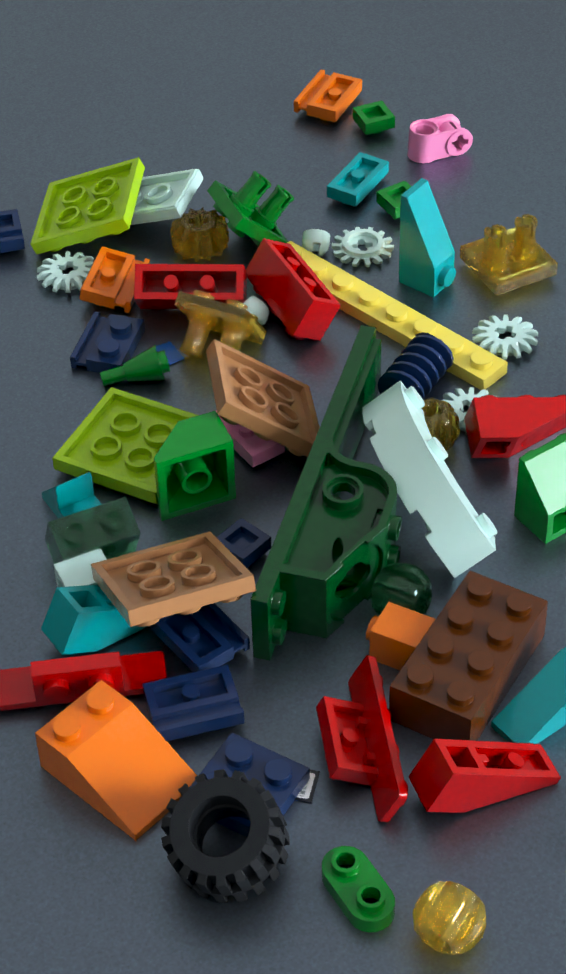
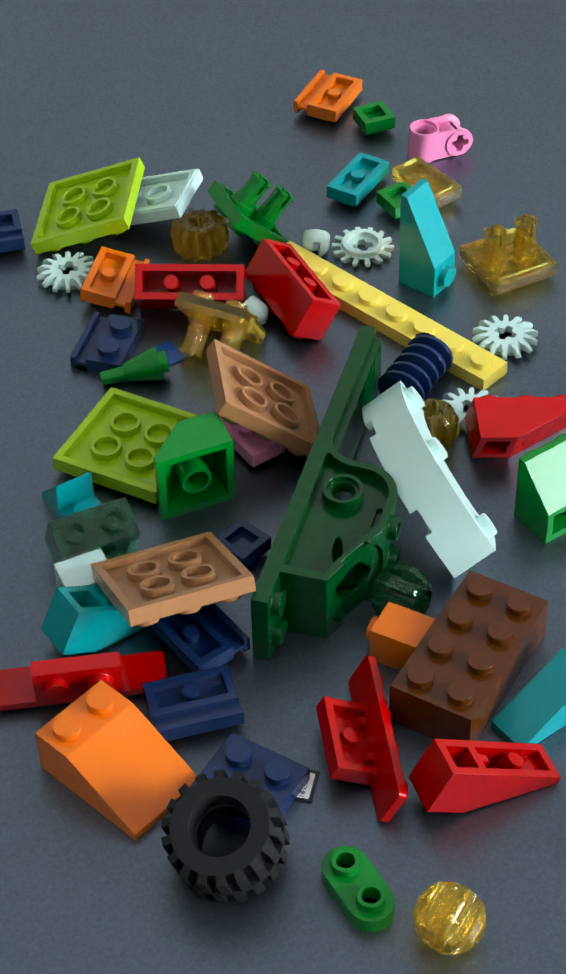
none -> clear yellow plate [392,156,462,209]

